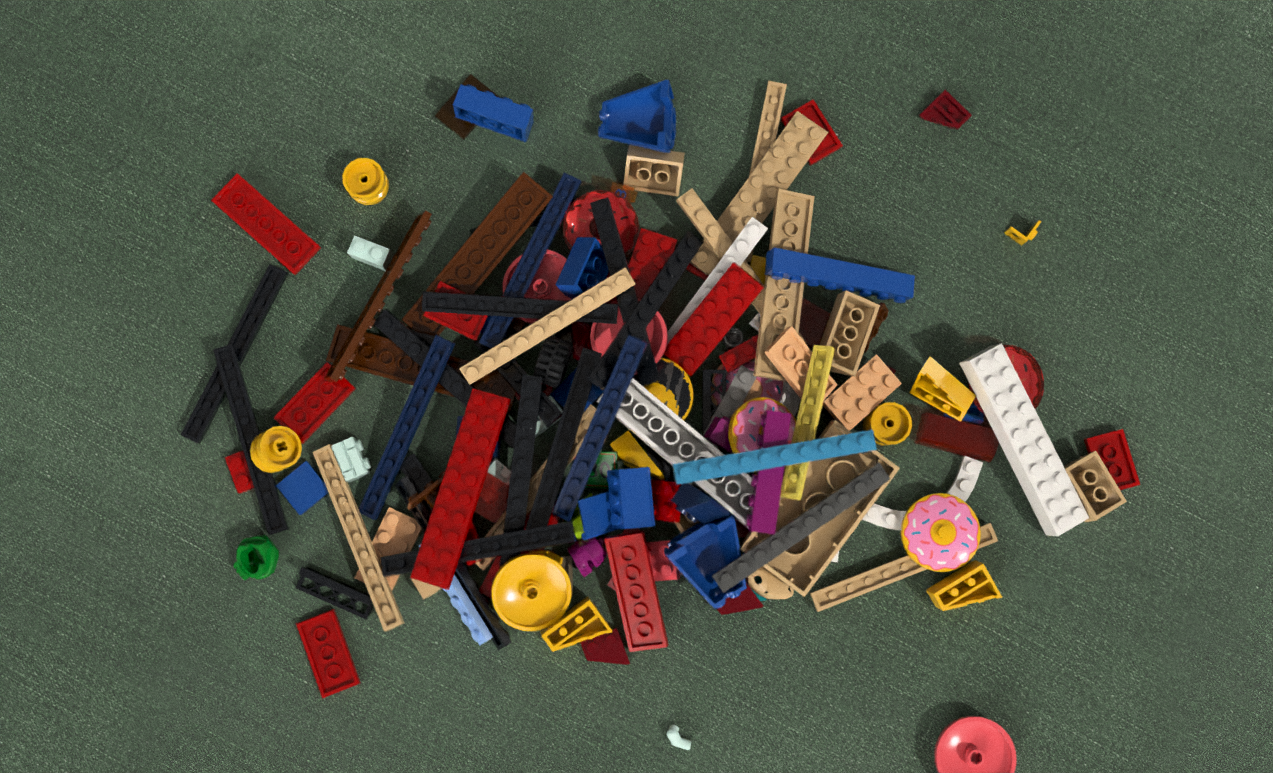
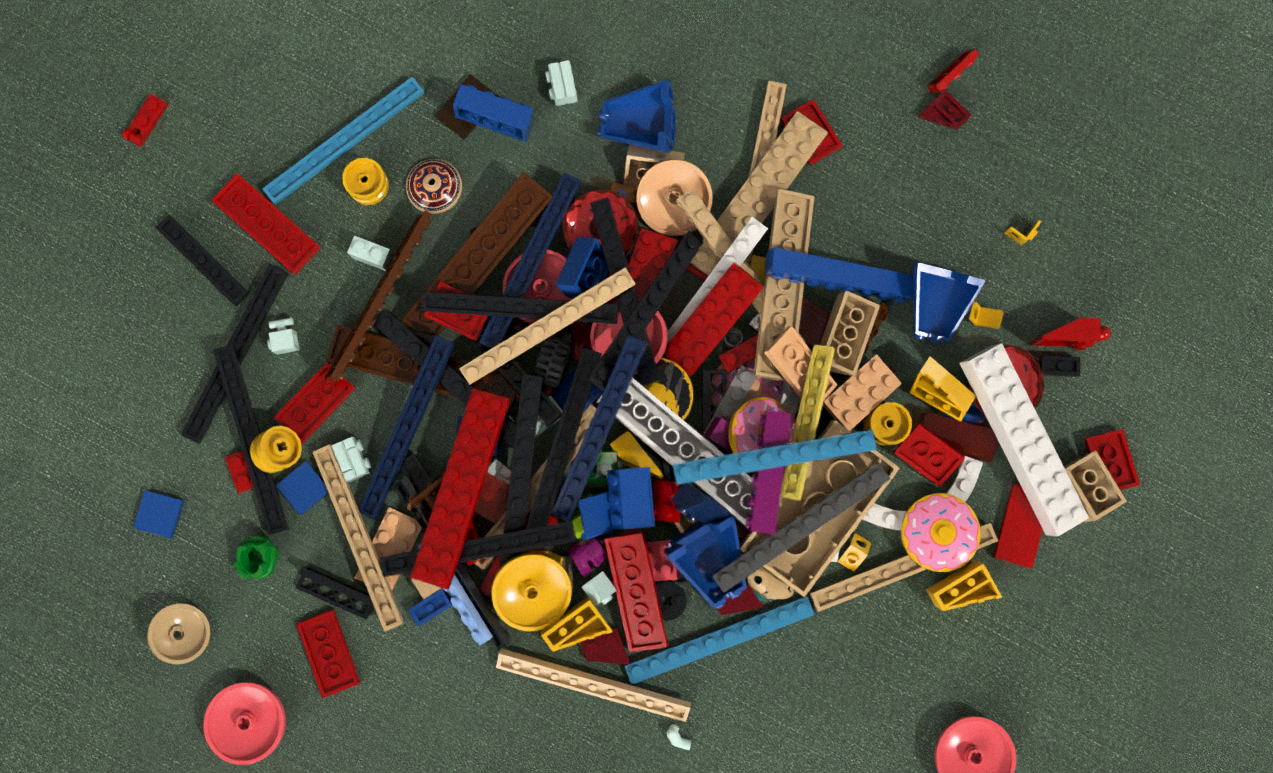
none -> red plate [122,93,169,147]
none -> blue tile [133,490,184,538]
none -> tan dish [147,604,210,664]
none -> black plate [155,214,250,307]
none -> coral dish [204,682,286,765]
none -> dark azure plate [263,77,425,205]
none -> light aqua brick [267,317,300,354]
none -> dish [406,159,462,214]
none -> blue plate [408,589,453,627]
none -> tan plate [496,648,691,722]
none -> light aqua brick [545,61,577,106]
none -> light aqua brick [582,571,617,606]
none -> dark azure plate [624,596,814,685]
none -> light nougat dish [637,159,712,236]
none -> black plate [656,581,687,621]
none -> yellow bracket [838,533,871,572]
none -> red plate [893,422,965,487]
none -> blue cone [913,261,985,344]
none -> red plate [927,49,979,92]
none -> yellow bracket [969,302,1004,329]
none -> red tile [993,483,1043,569]
none -> red slope [1030,318,1111,350]
none -> black plate [1040,355,1080,377]

